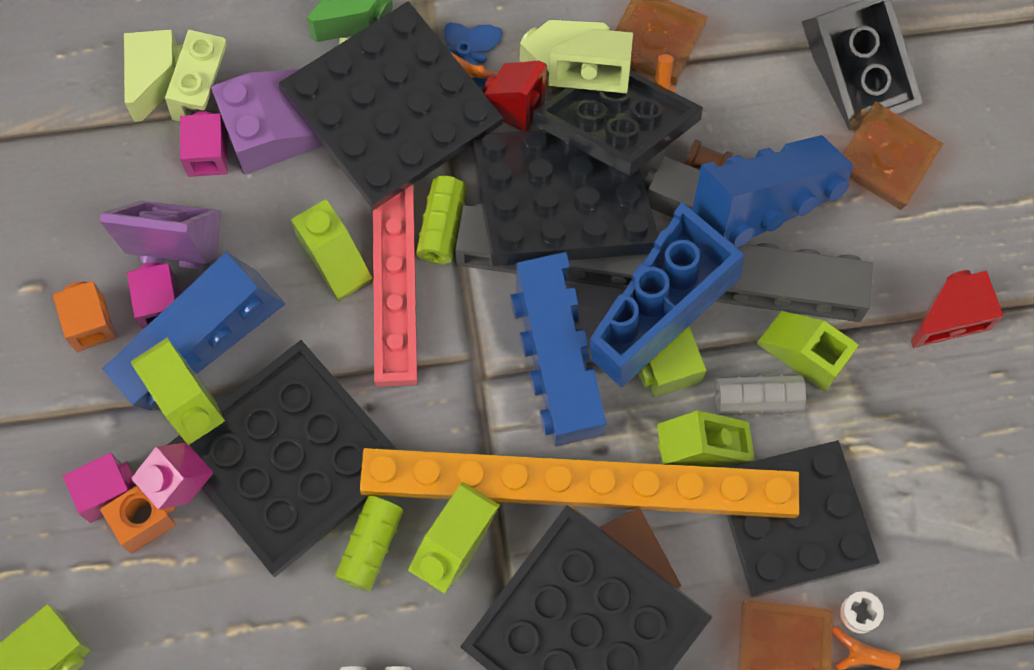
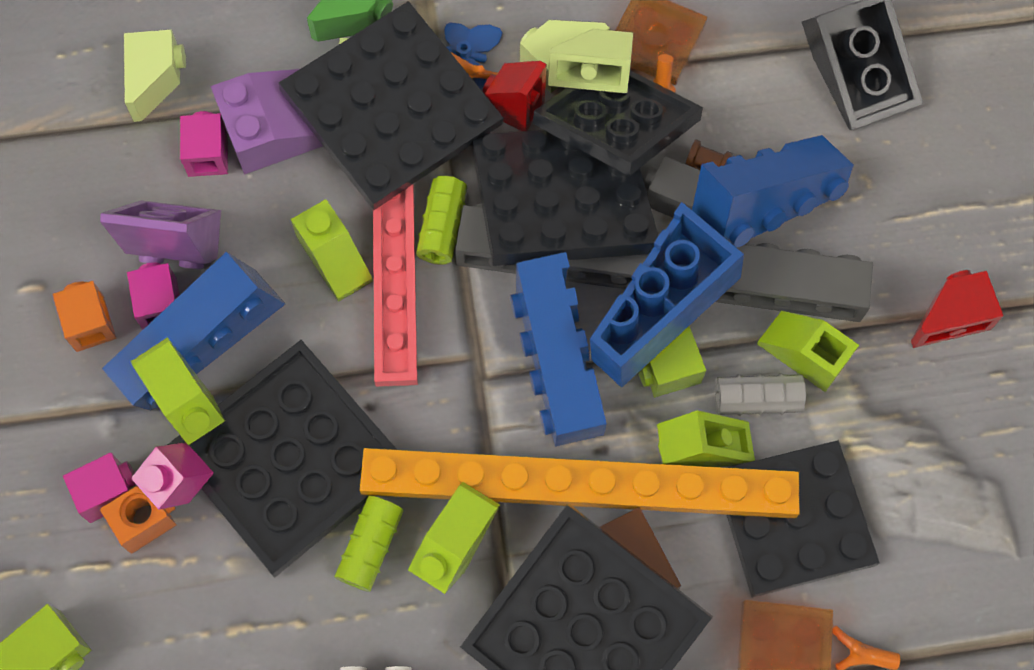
yellowish green bracket [165,29,227,122] -> none
white bush [839,591,884,634] -> none
clear orange plate [842,101,943,210] -> none

